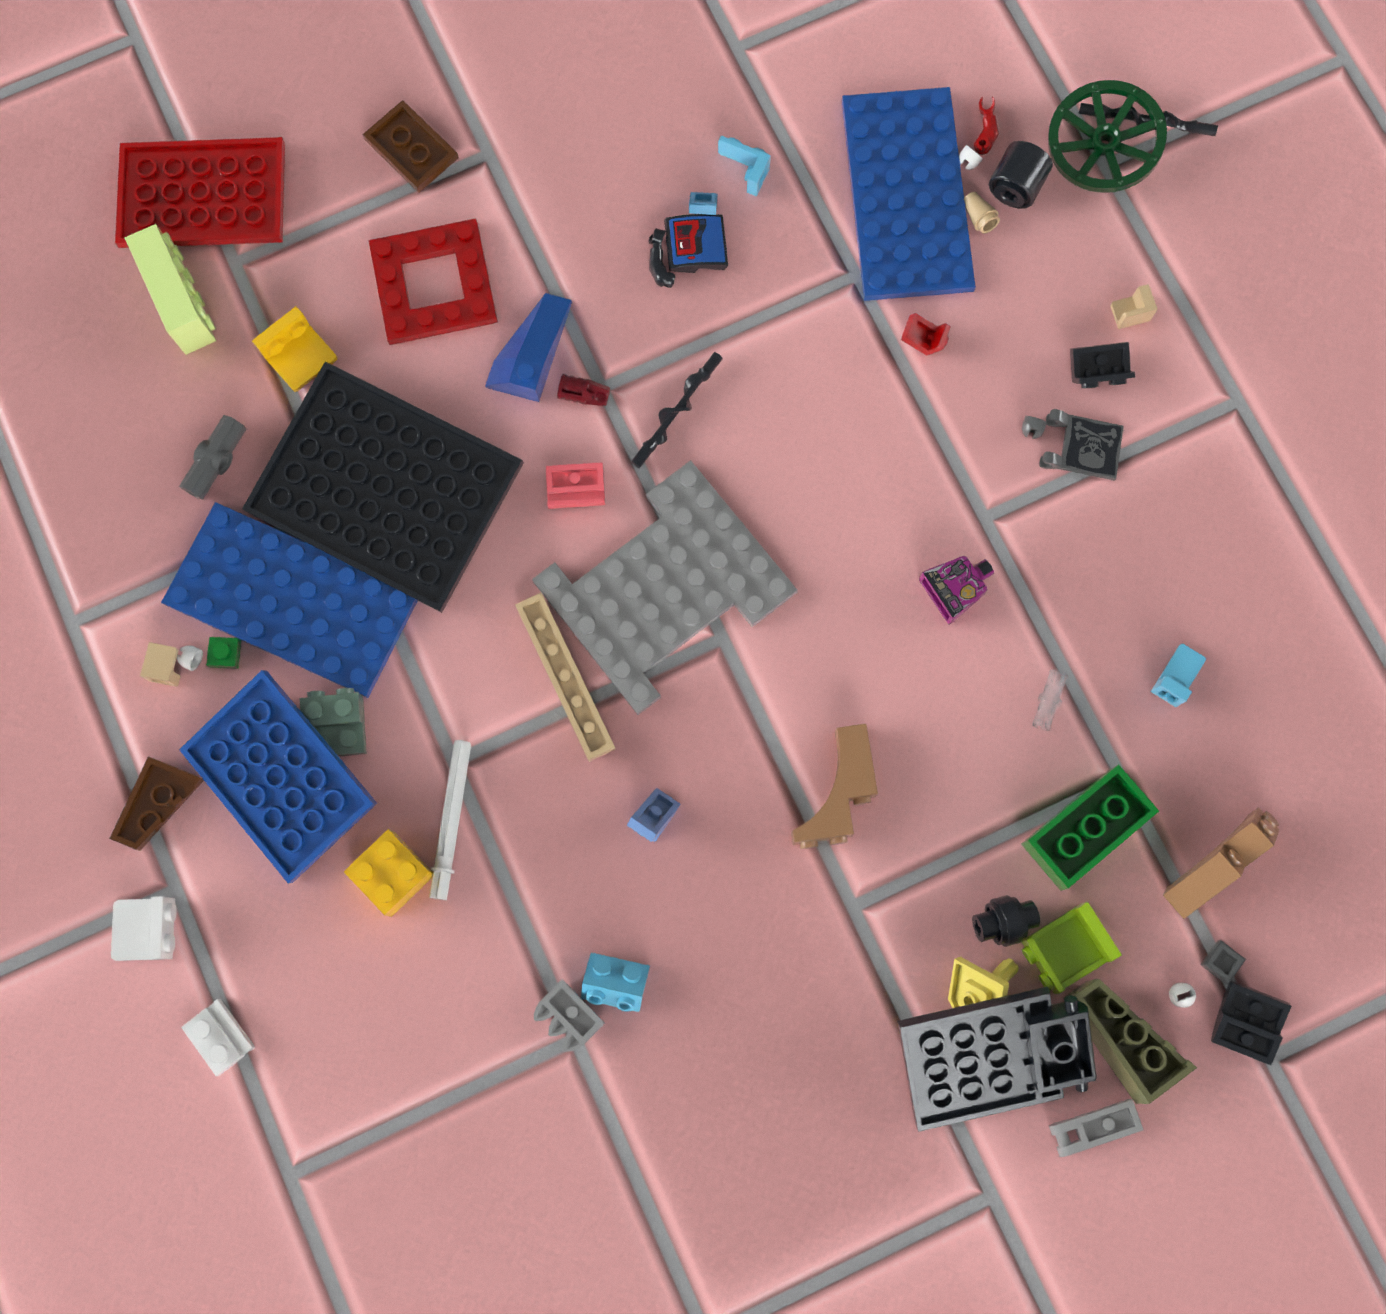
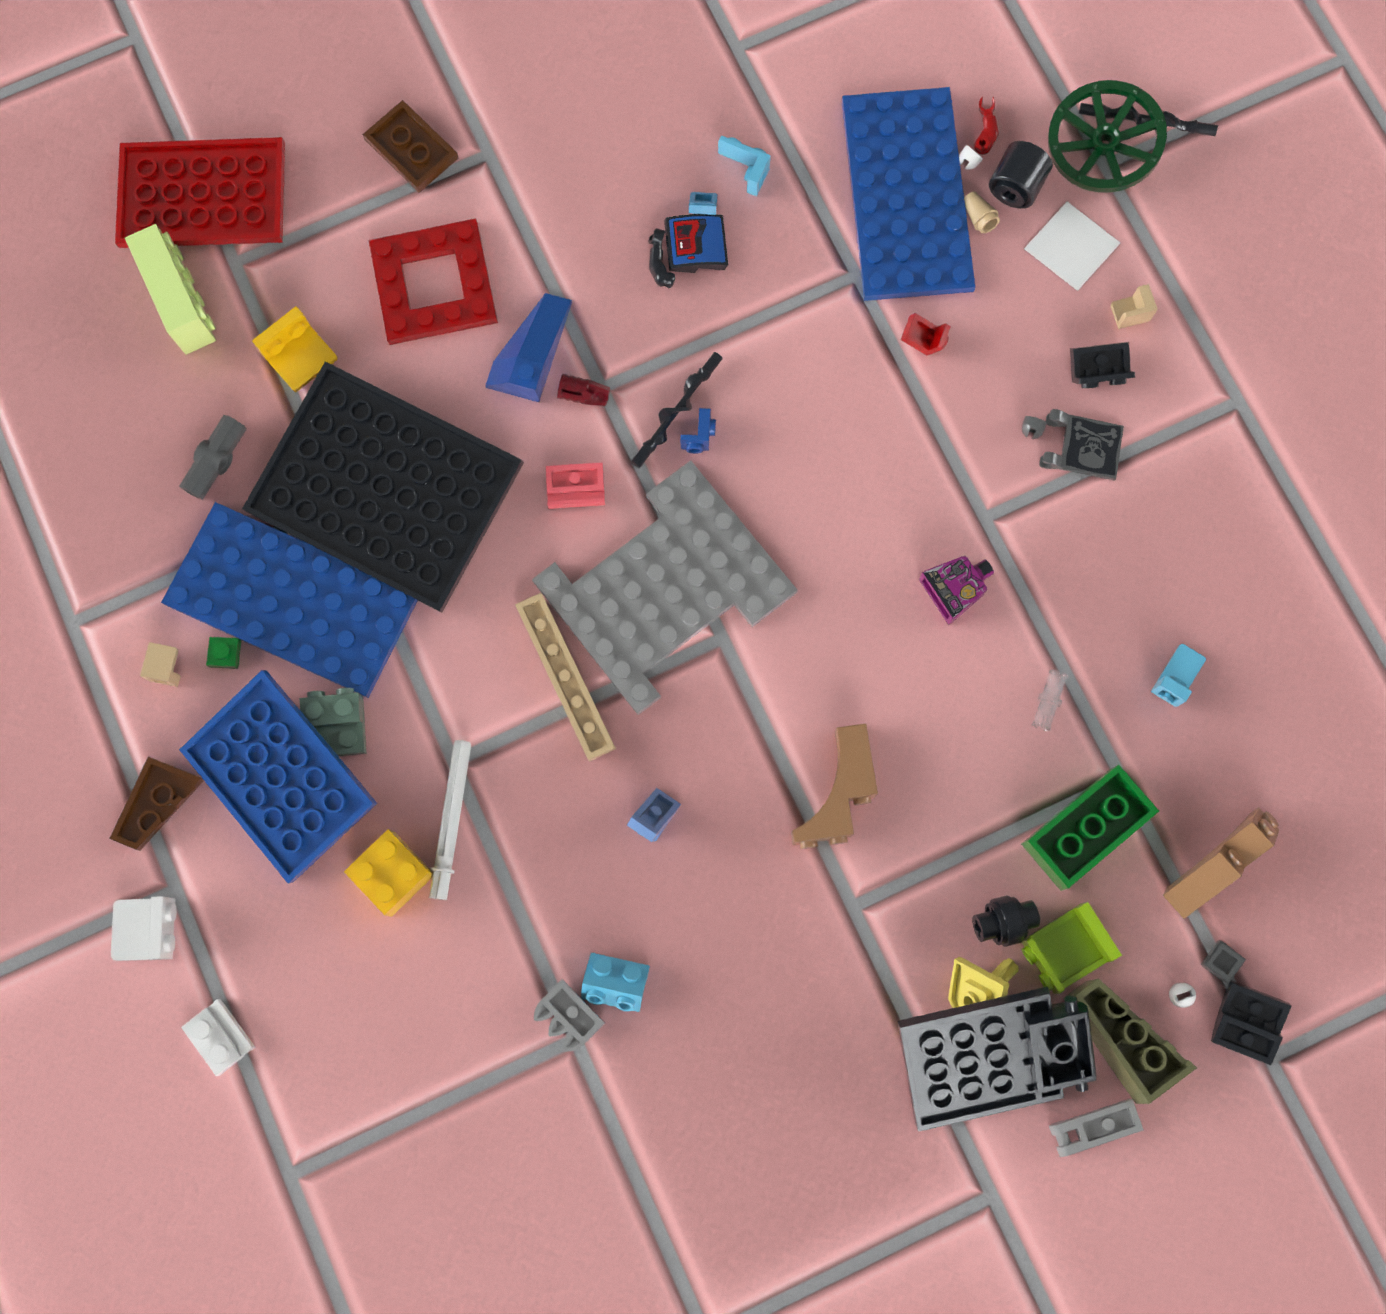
white hinge [177,645,203,671] -> none
none -> blue bracket [680,408,716,454]
none -> white sticker [1024,202,1120,291]

